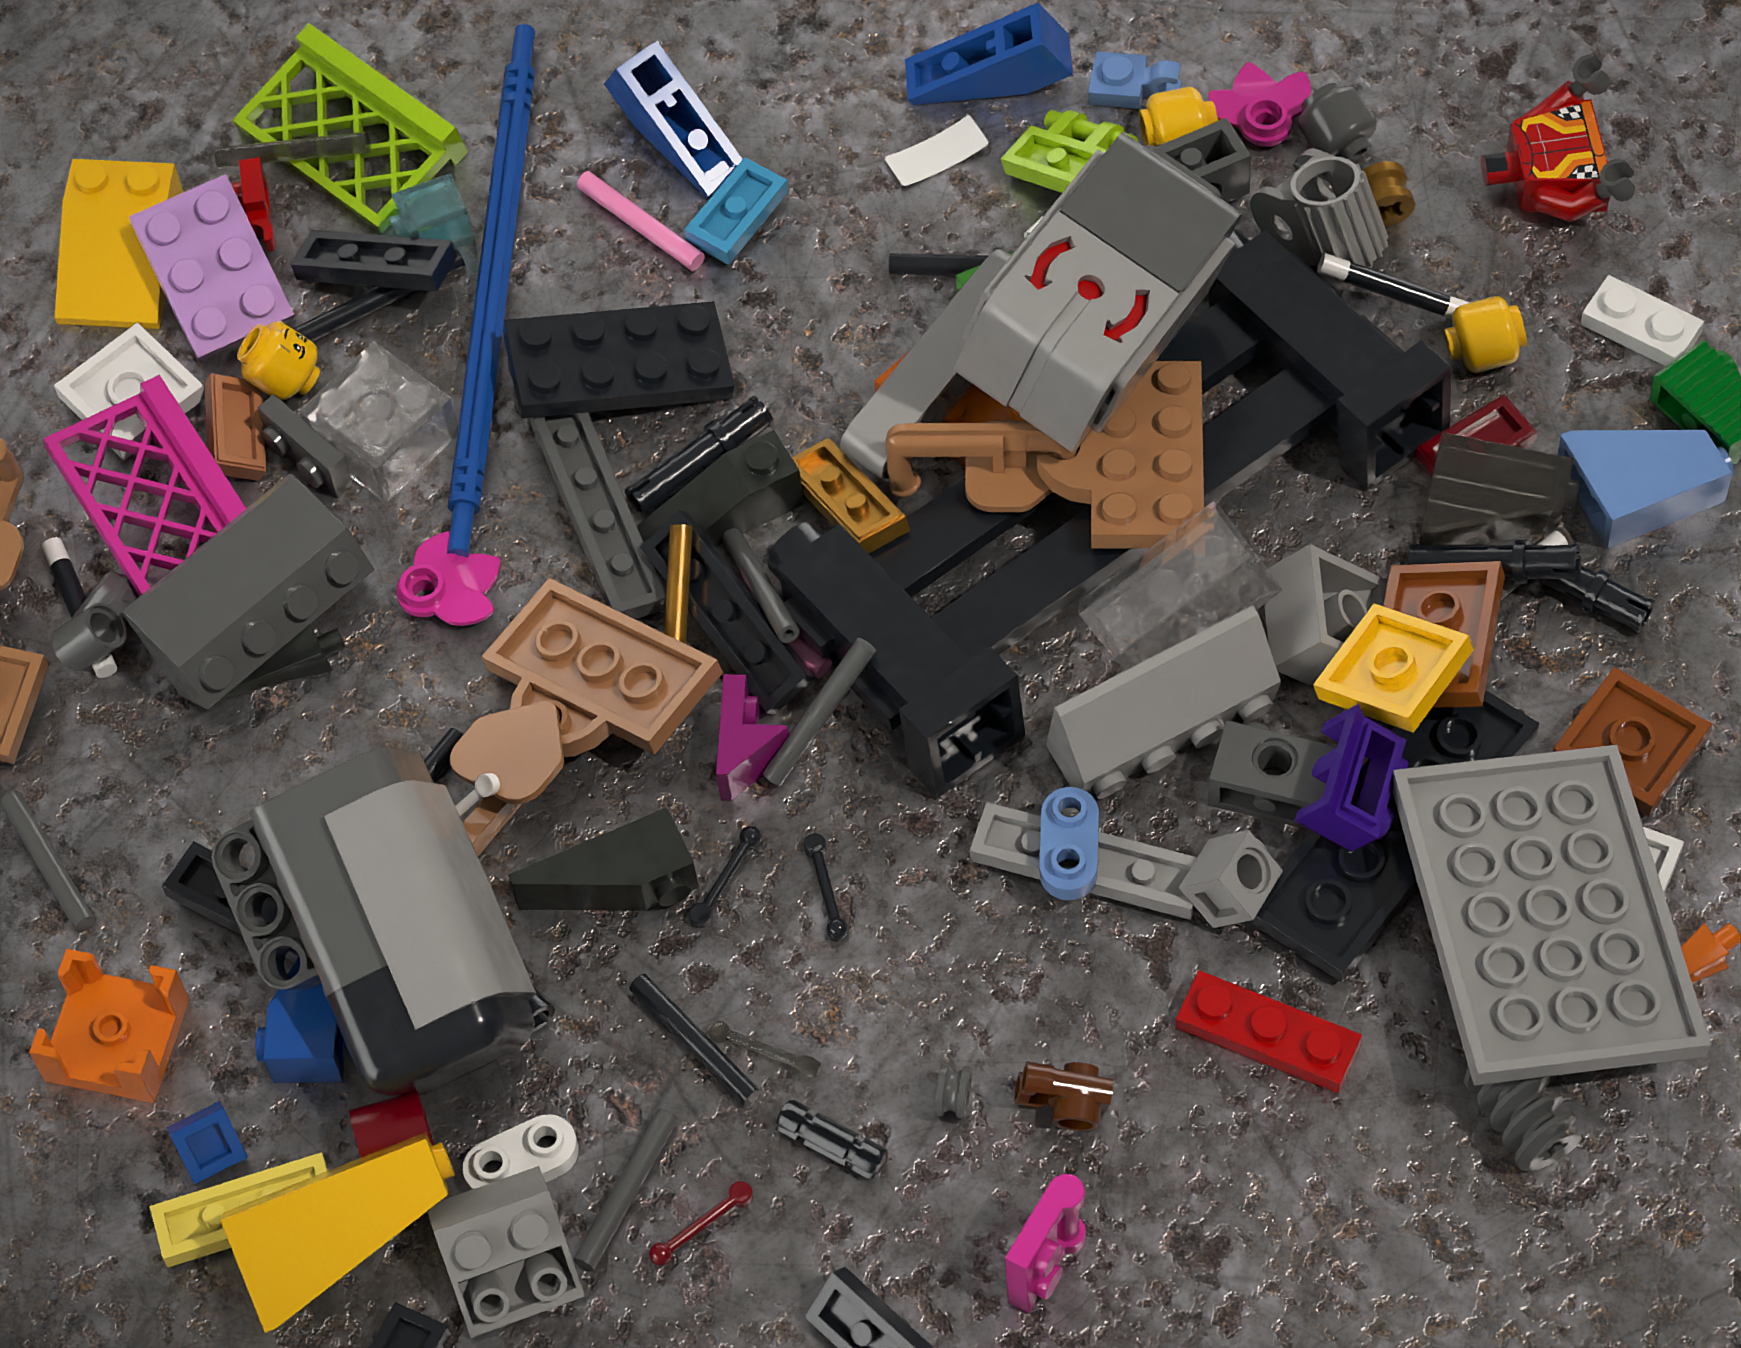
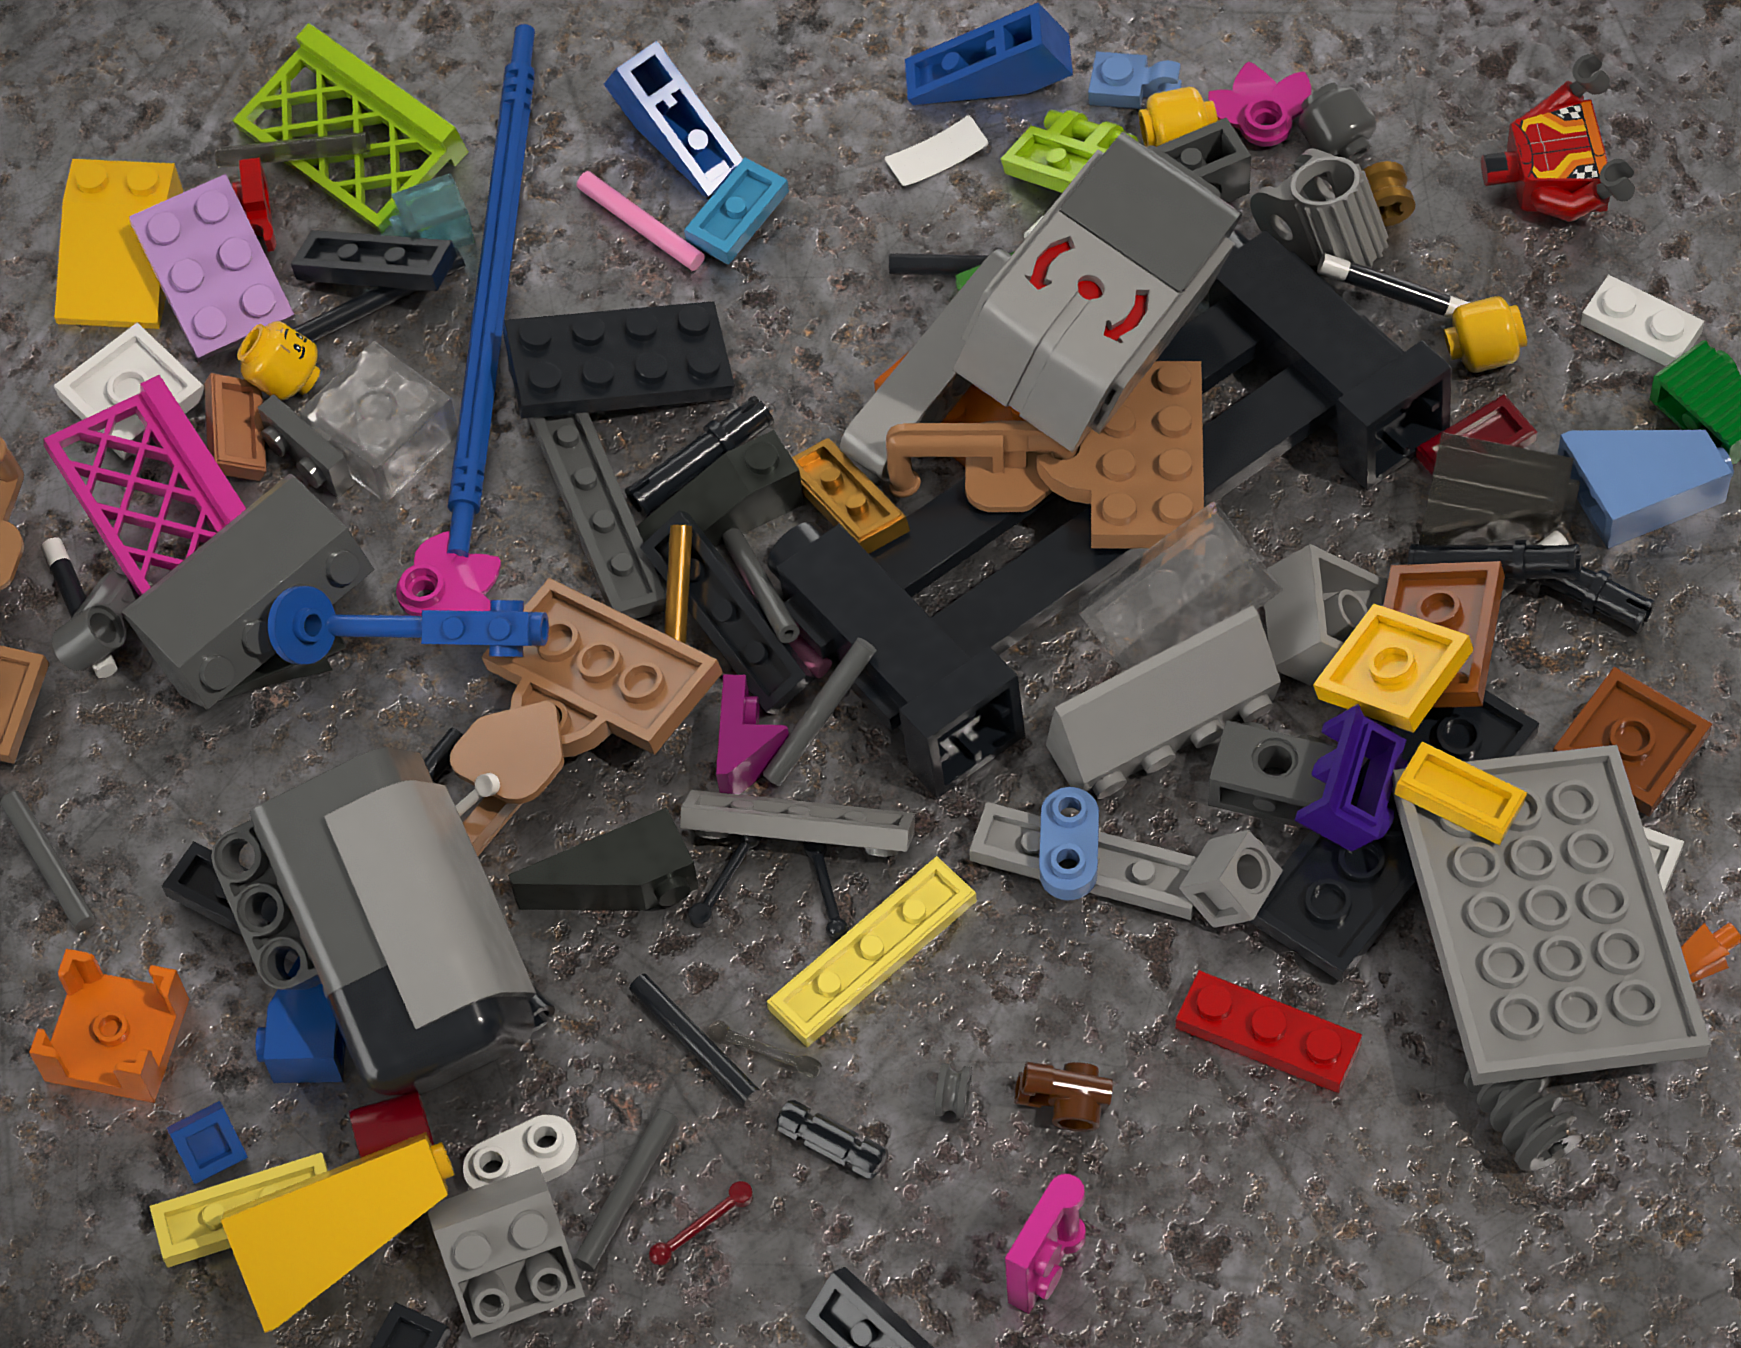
none -> blue piece [268,586,549,664]
none -> light grey plate [680,790,916,857]
none -> light yellow tile [767,856,977,1048]
none -> yellow tile [1394,742,1528,846]

